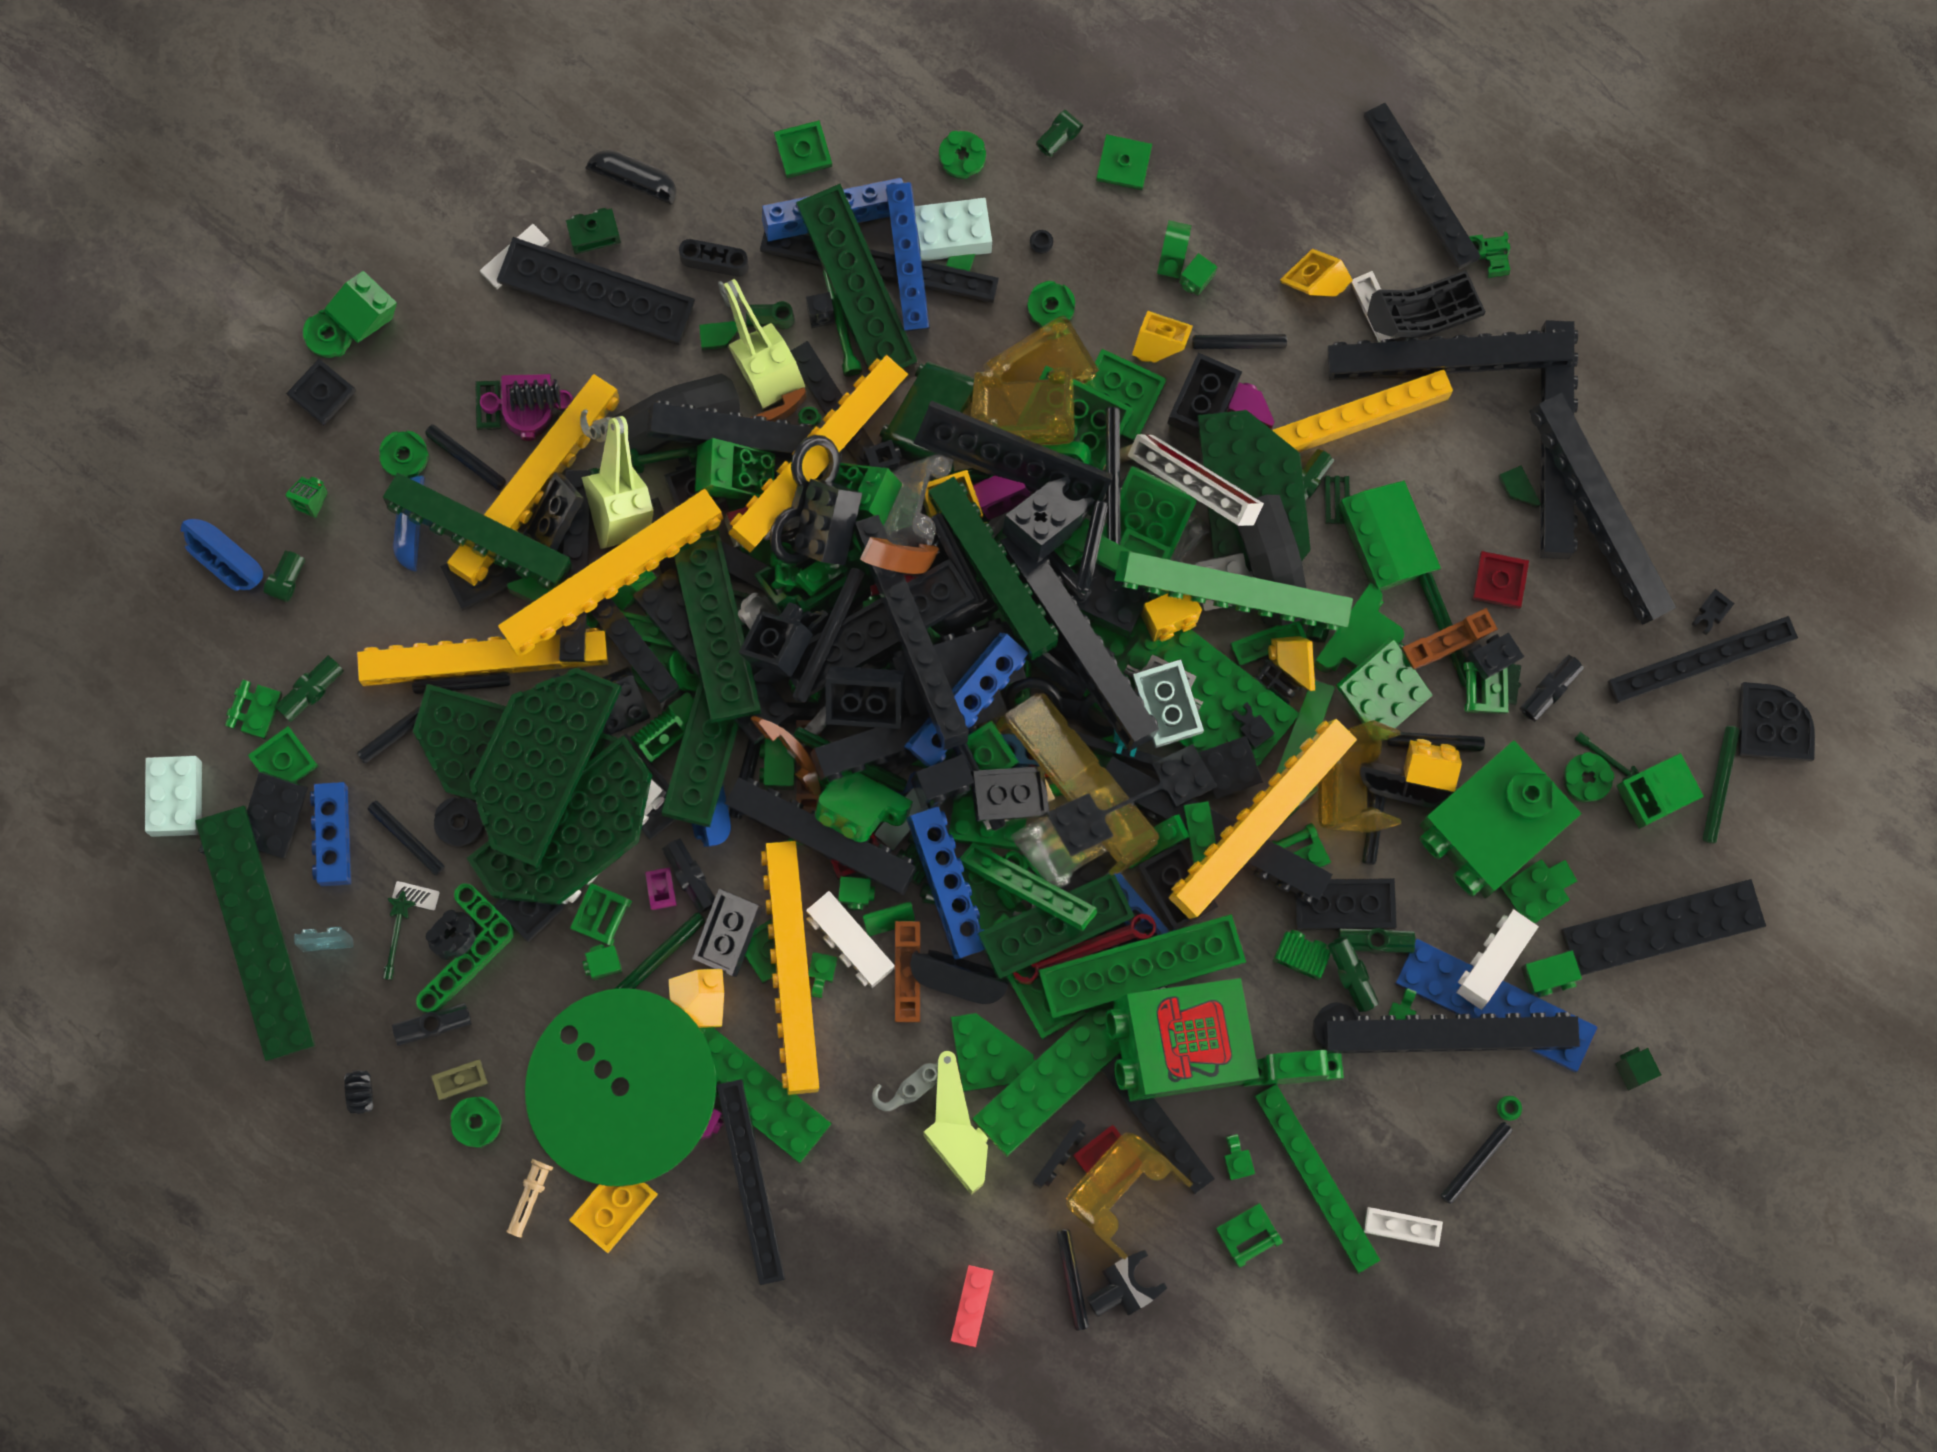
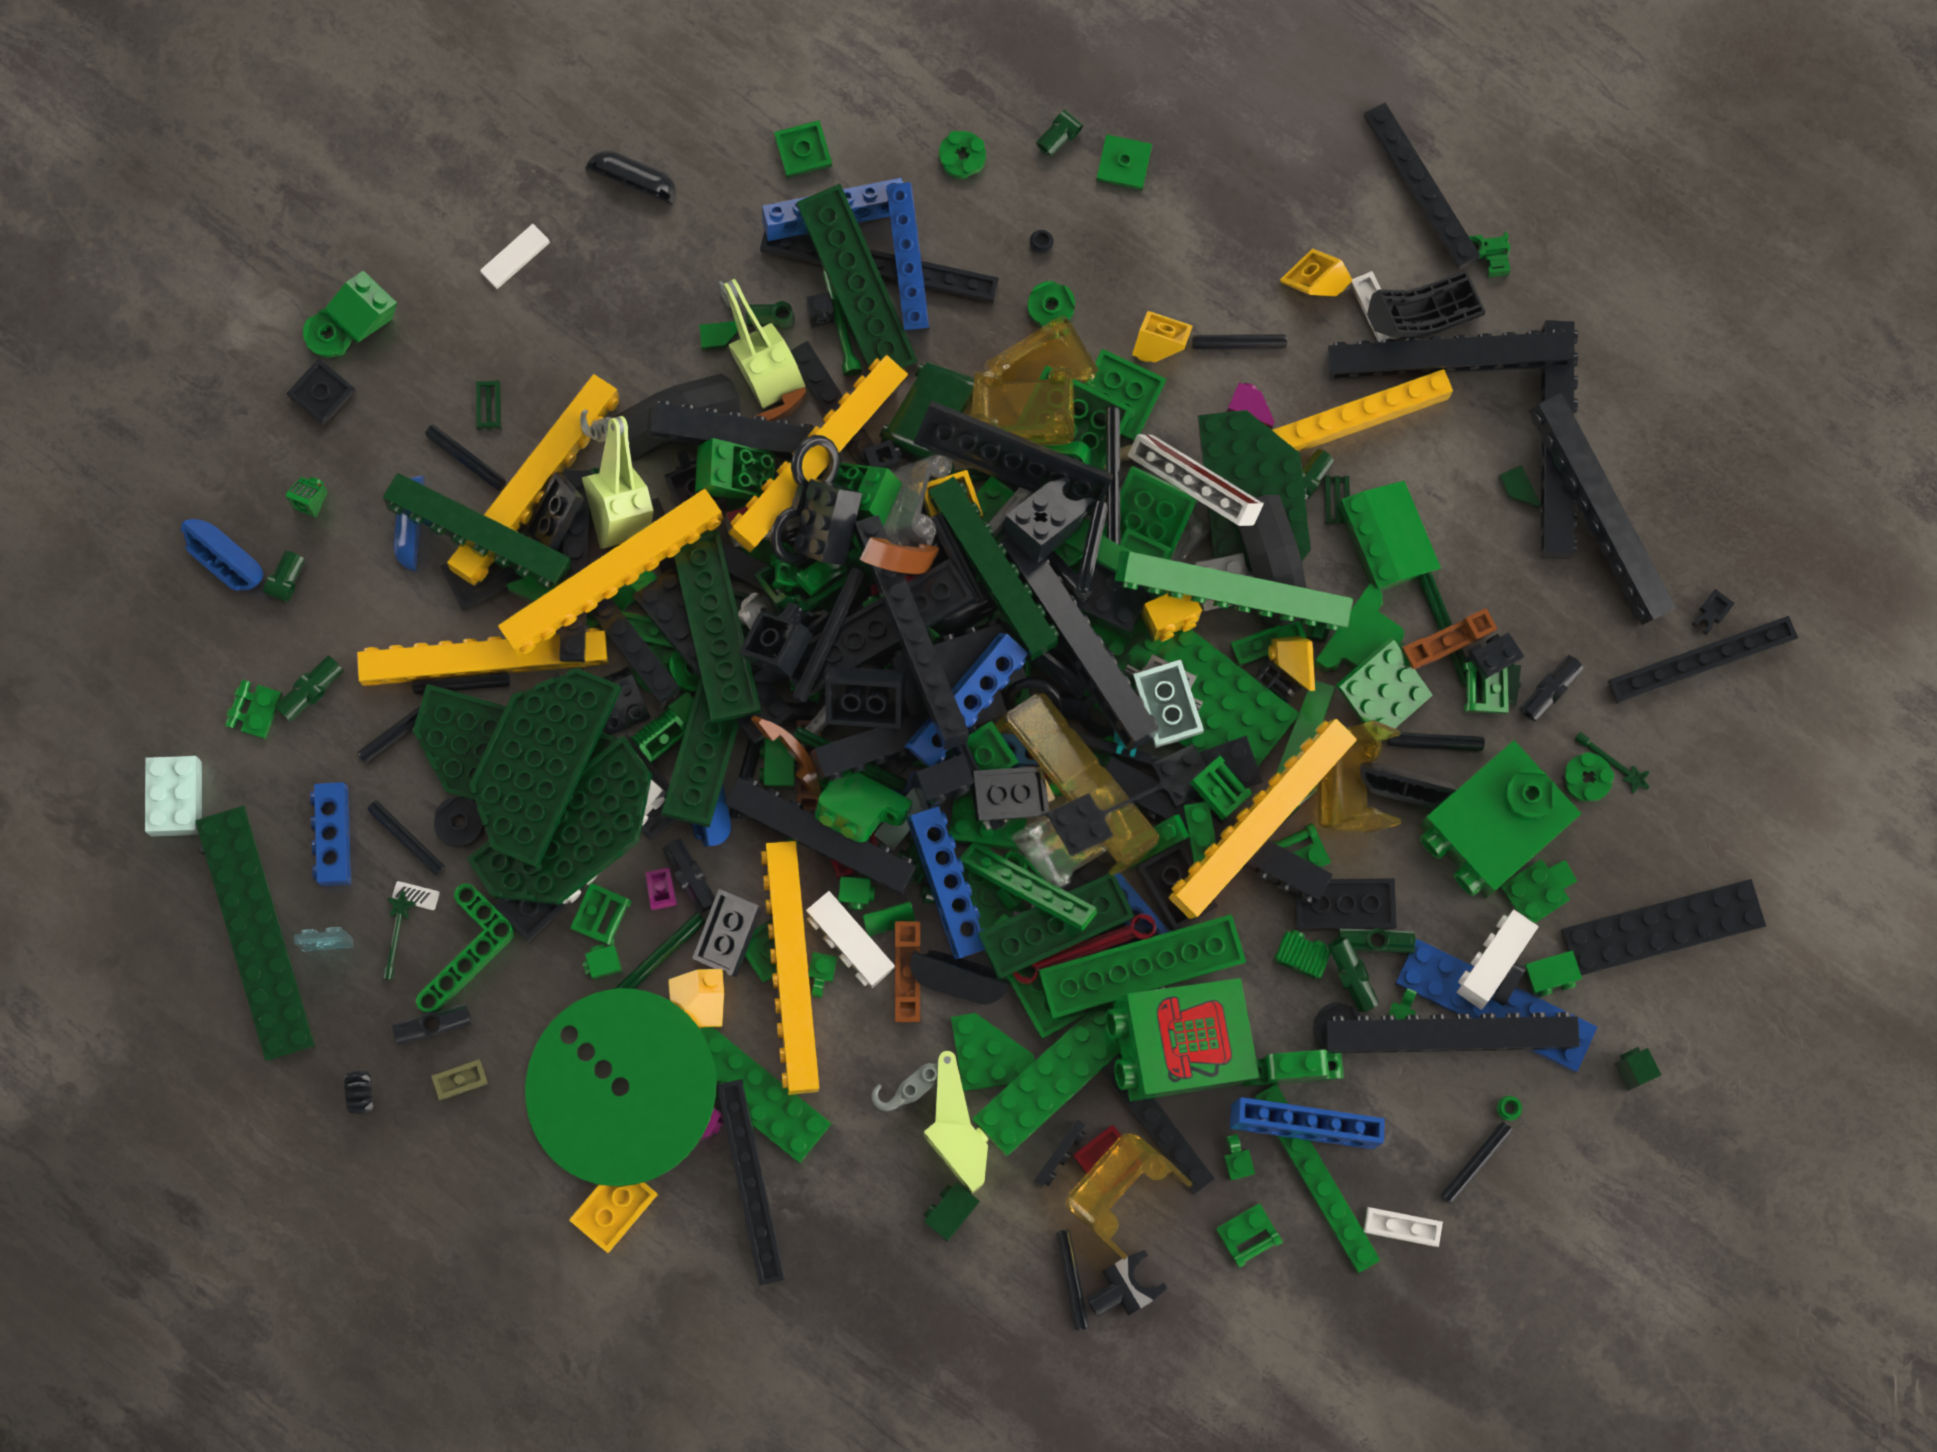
black plate [247,771,308,859] -> none
green plate [248,726,319,783] -> none
green plate [379,430,429,478] -> none
black plate [426,910,477,960] -> none
green plate [450,1097,502,1148] -> none
magenta piece [480,374,573,441] -> none
black plate [497,237,695,345] -> none
tan pin [506,1159,553,1238] -> none
black piece [510,379,561,412] -> none
dark green brick [565,208,621,255] -> none
dark green hinge [630,445,698,473] -> none
black beam [679,239,749,277] -> none
green plate [798,407,821,428] -> none
light aqua brick [915,198,992,261] -> none
green tile [946,254,975,271] -> none
coral brick [950,1265,994,1348] -> none
magenta slope [973,476,1031,520] -> none
green brick [1157,220,1192,279] -> none
black brick [1167,352,1242,438] -> none
green brick [1179,253,1217,296] -> none
black plate [1231,702,1275,750] -> none
black axle [1362,793,1385,865] -> none
yellow brick [1403,739,1462,792] -> none
dark red plate [1472,551,1529,609] -> none
green slope [1616,753,1704,829] -> none
dark green axle [1702,726,1740,844] -> none
black plate [1739,682,1815,762] -> none
none -> dark green brick [924,1182,980,1242]
none -> green plate [1189,755,1253,820]
none -> blue brick [1230,1097,1385,1150]
none -> black beam [1492,961,1527,1006]

